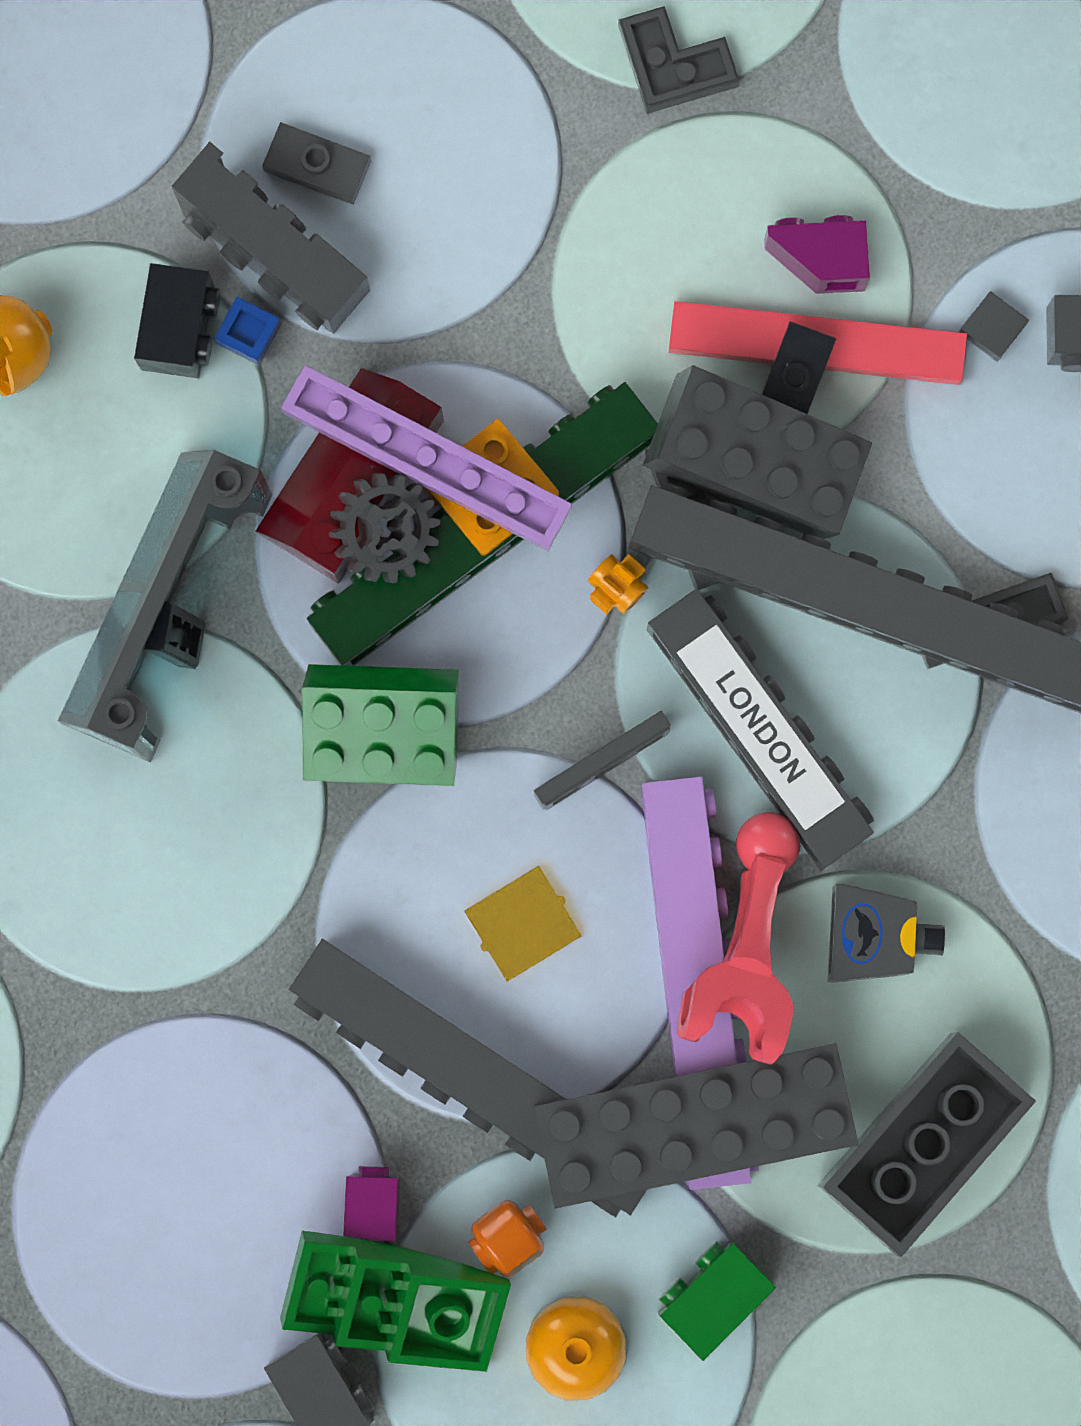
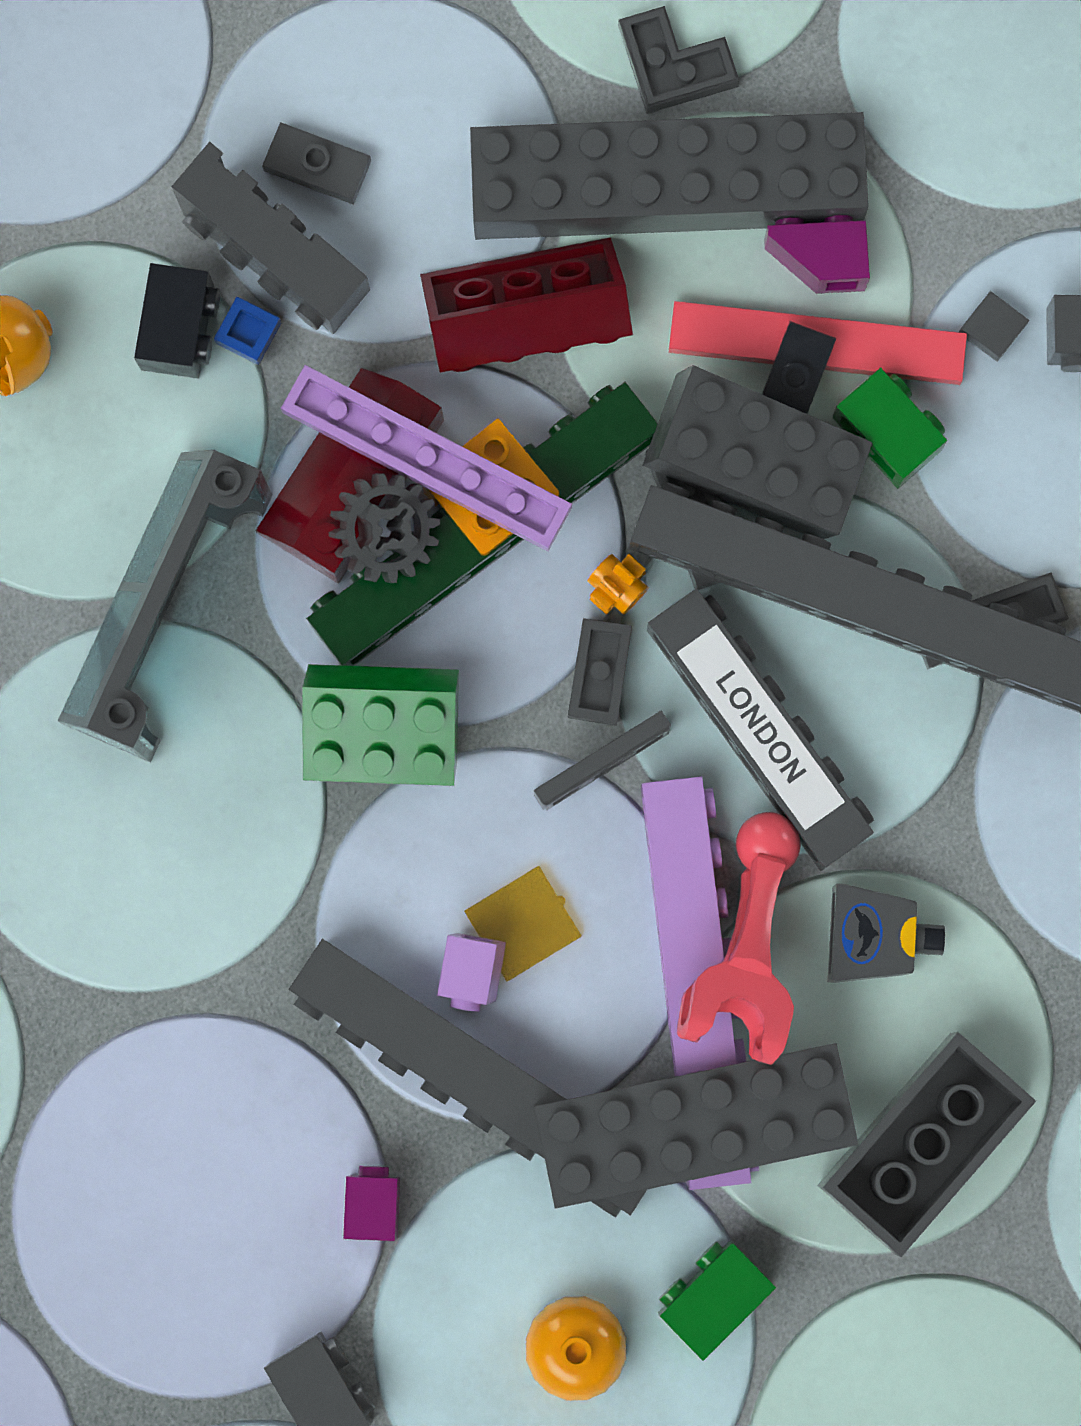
black plate [144,601,205,669] -> none
green slope [280,1230,511,1372] -> none
orange head [468,1200,547,1277] -> none
none -> dark red slope [420,237,633,373]
none -> lavender brick [437,933,506,1012]
none -> dark grey brick [470,112,868,240]
none -> dark grey plate [568,618,632,726]
none -> green brick [832,368,948,489]

